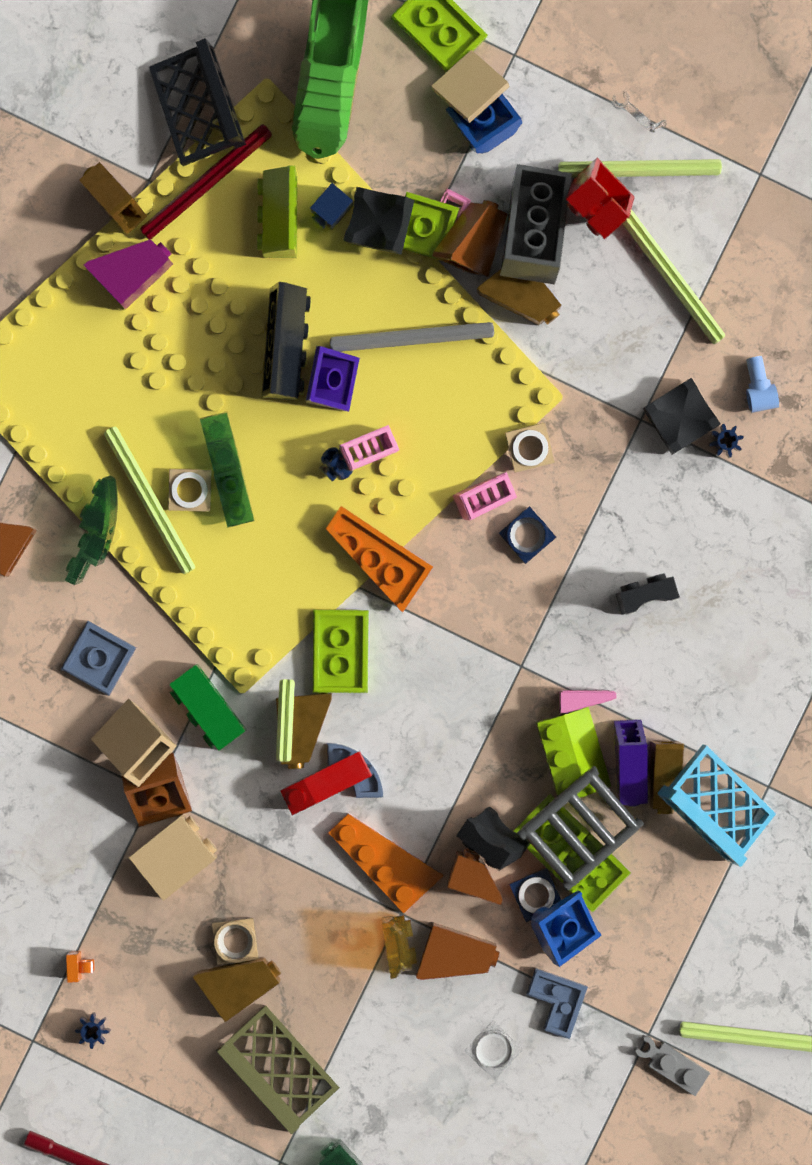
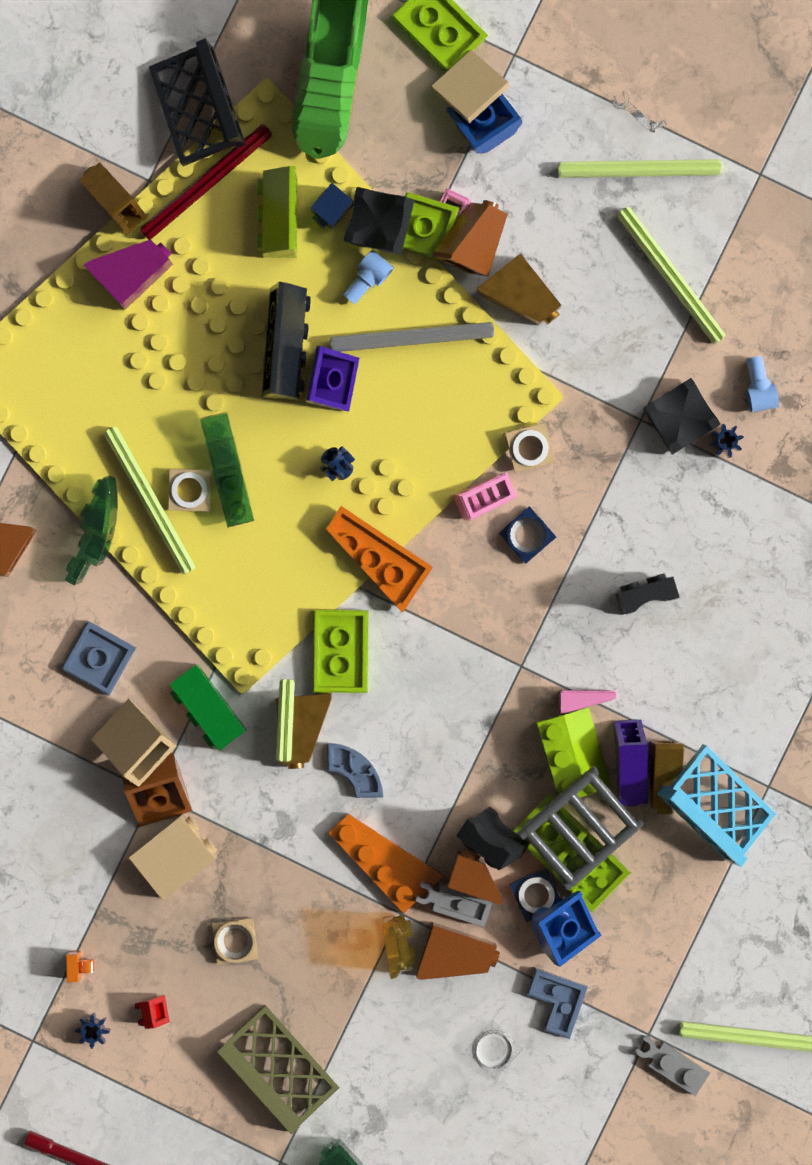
pearl gold slope [193,957,281,1022] -> none
red slope [280,751,372,815] -> none
bright pink slope [339,425,399,471] -> none
dark grey brick [500,164,572,285] -> none
red piece [566,157,635,240] -> none
none -> red tile [134,995,170,1029]
none -> light blue pin [343,250,394,305]
none -> light grey plate [415,881,493,927]

